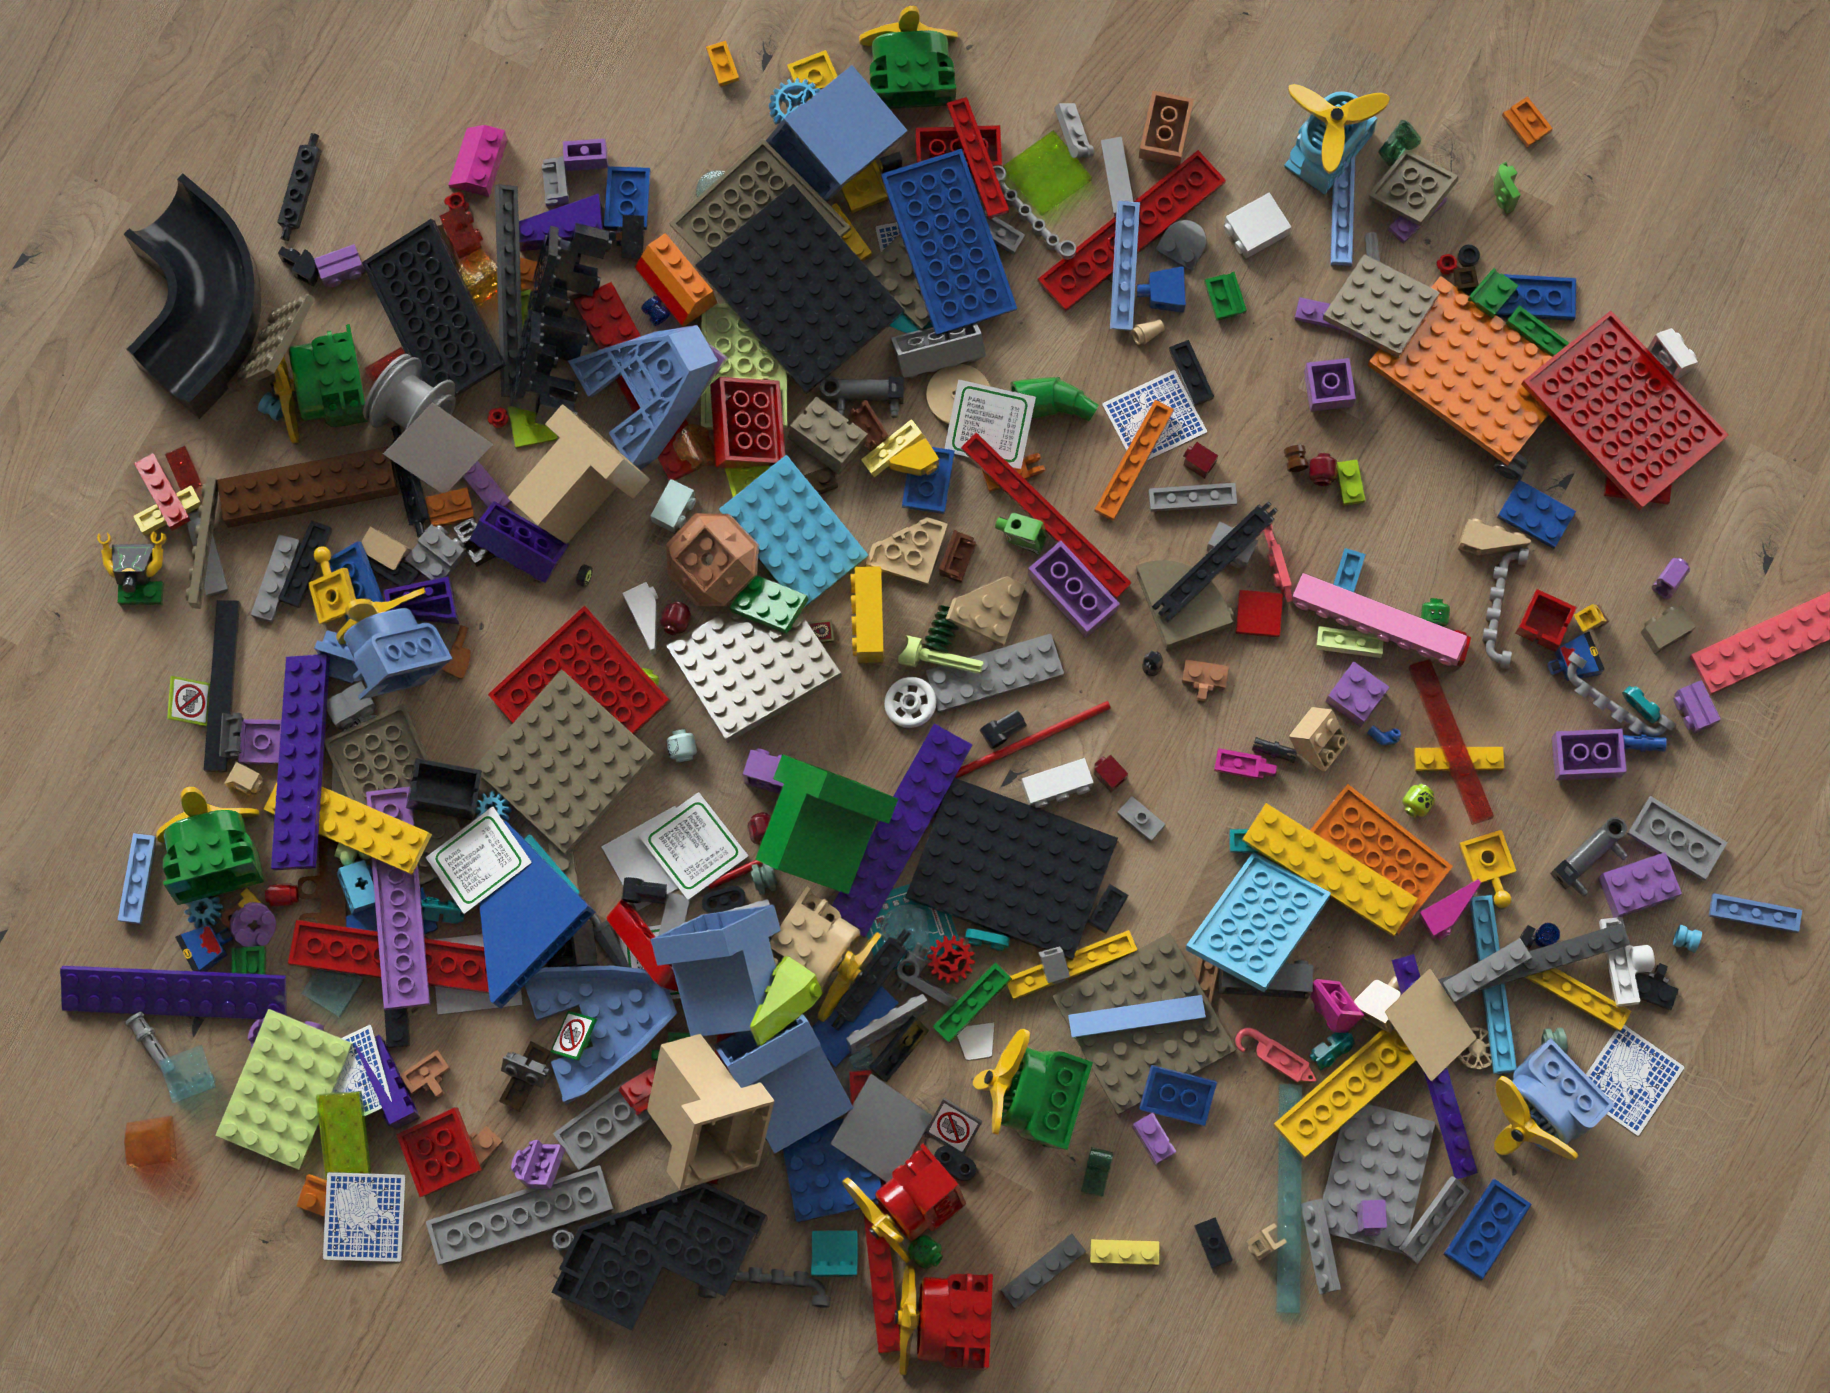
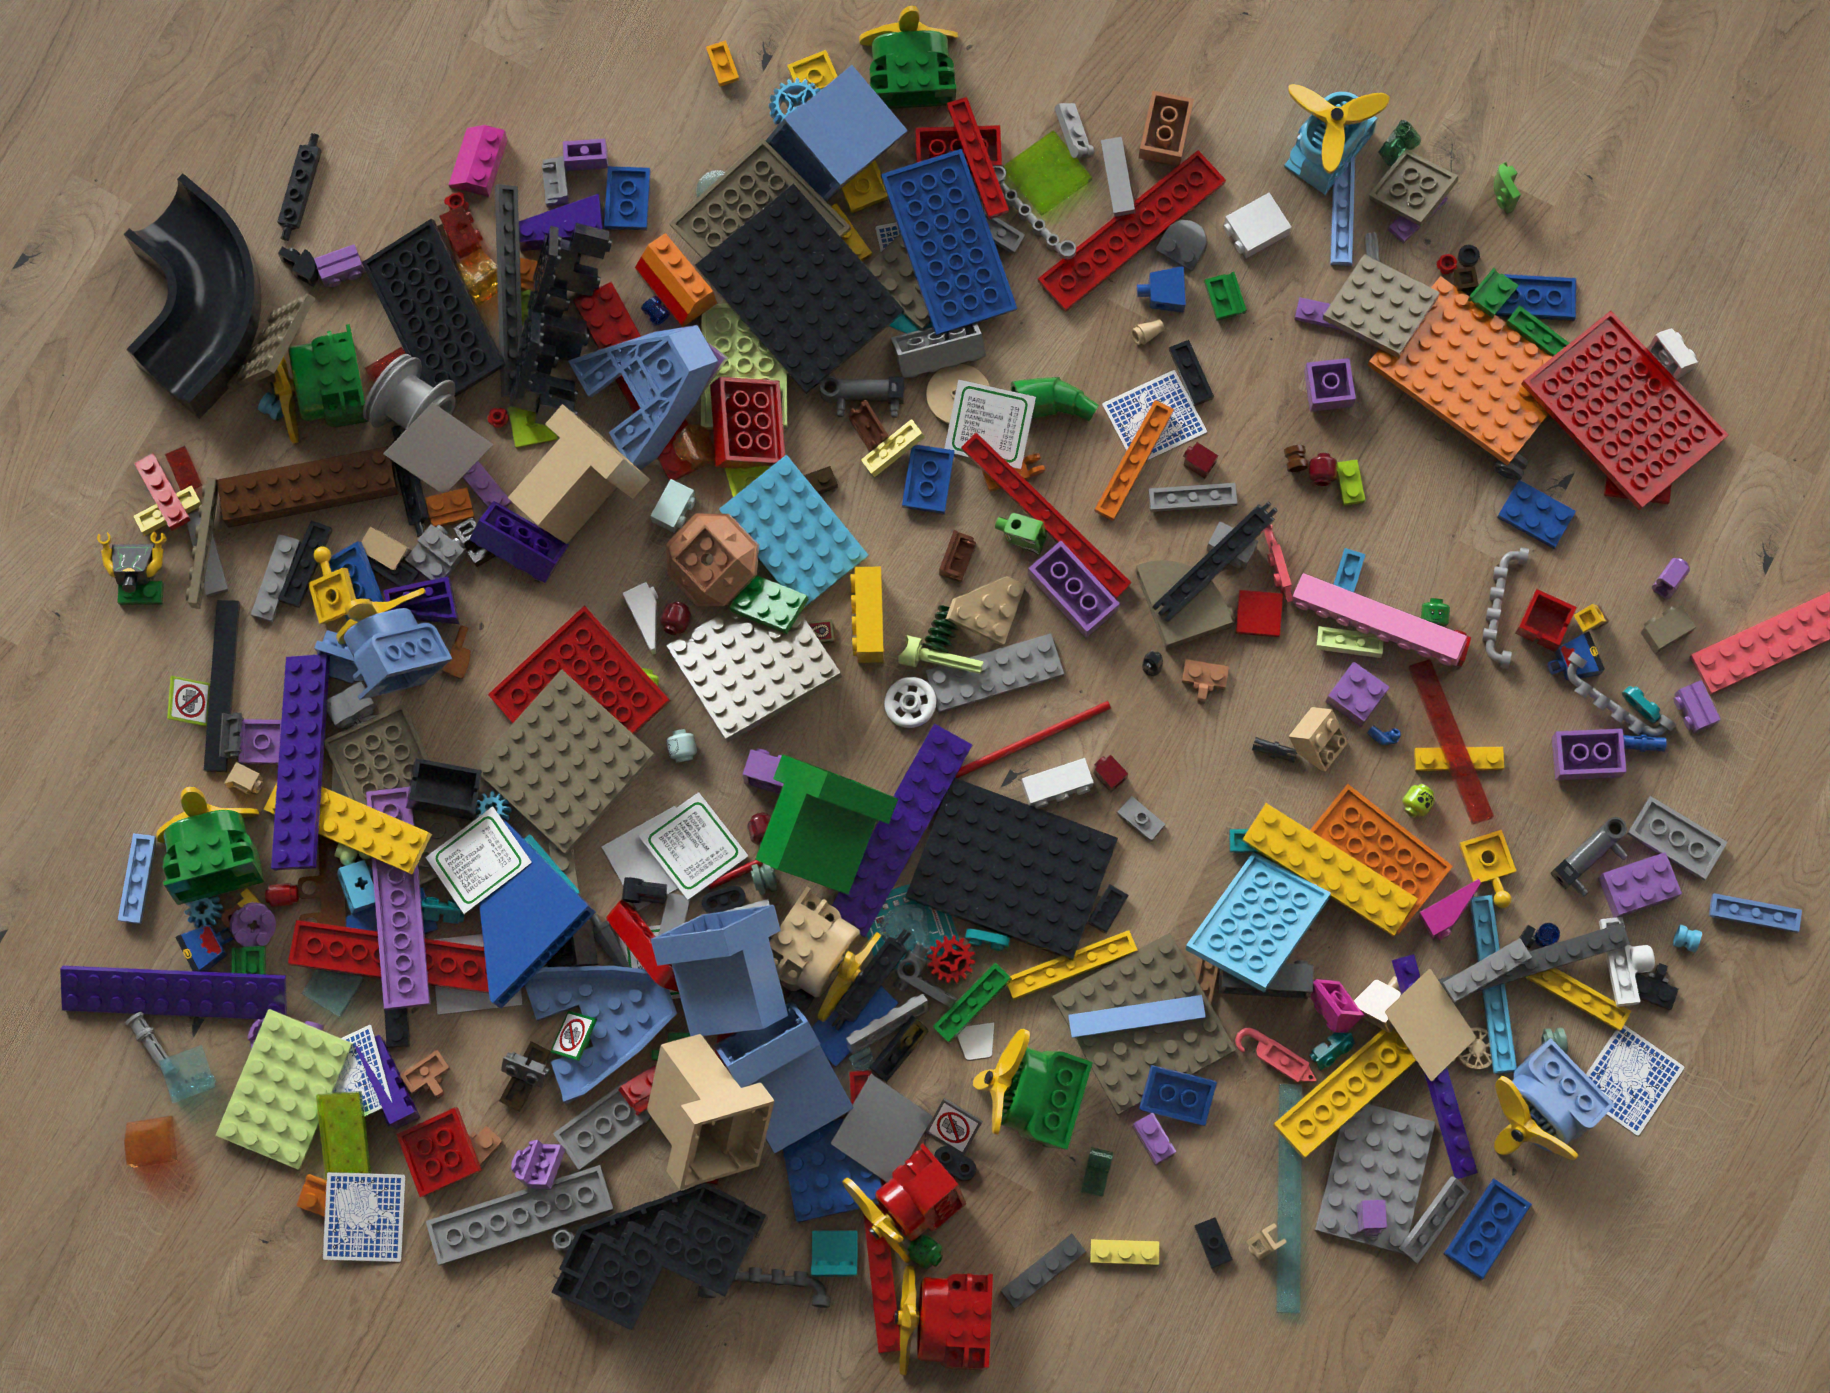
black tile [576,564,593,587] -> none
black hinge [609,214,645,259] -> none
lime wedge [750,956,823,1046] -> none
dark tan piece [788,397,868,475] -> none
tan plate [866,517,948,586] -> none
black tile [880,151,902,174] -> none
yellow slope [888,438,939,476] -> none
black piece [980,710,1027,749] -> none
light grey brick [1038,946,1070,984] -> none
light blue plate [1110,201,1140,331] -> none
dark pink hinge [1214,748,1277,779] -> none
light grey plate [1301,1199,1341,1294] -> none
tan slope [1458,519,1531,556] -> none
orange plate [1502,96,1553,148] -> none

